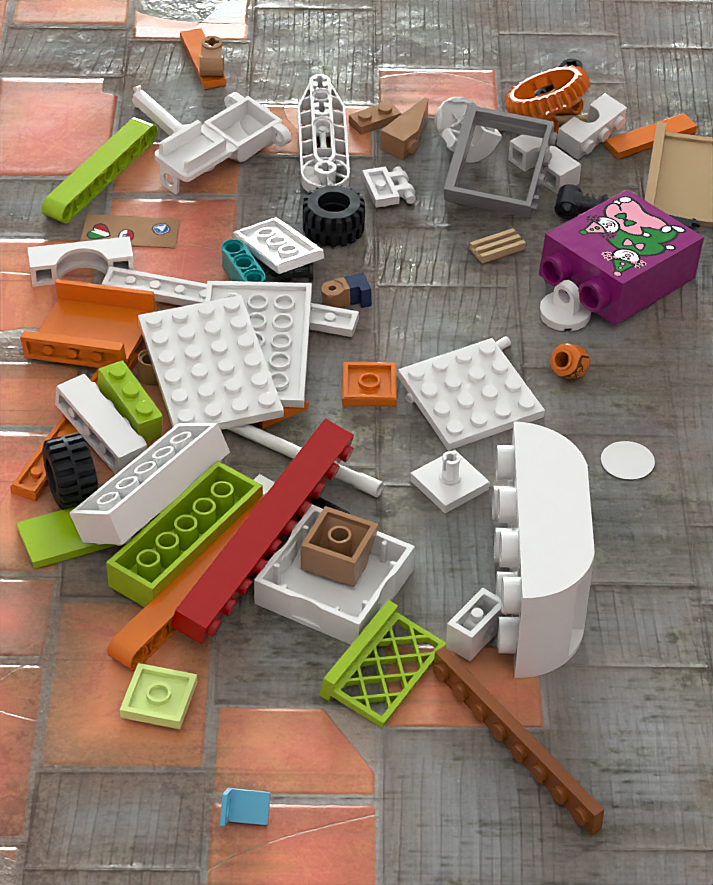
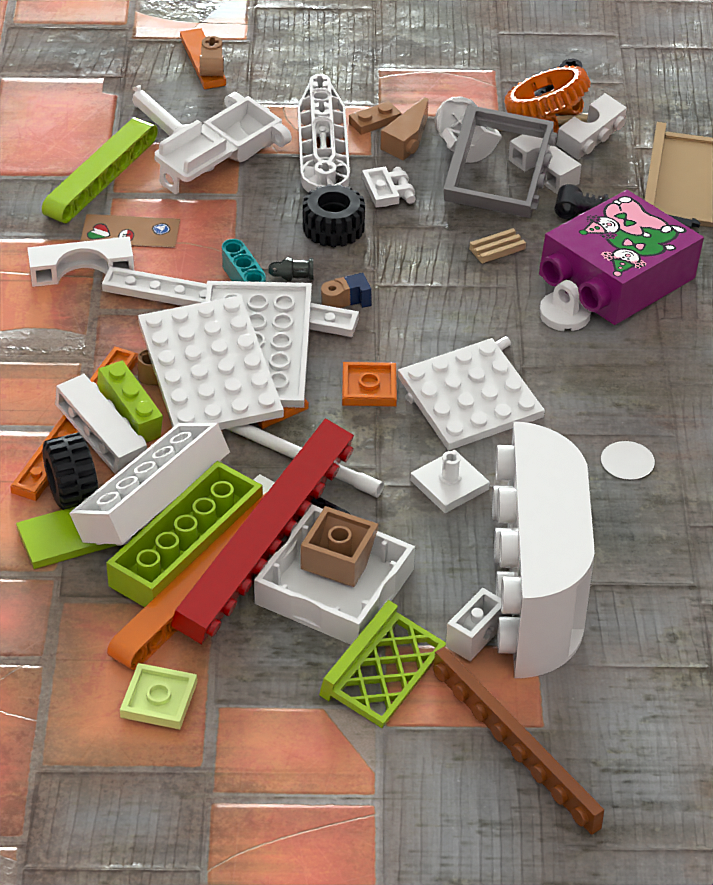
orange panel [20,279,157,368] -> none
medium azure bracket [220,788,271,826] -> none
white tile [233,217,324,274] -> none
orange head [550,343,590,379] -> none
orange tile [605,113,697,159] -> none

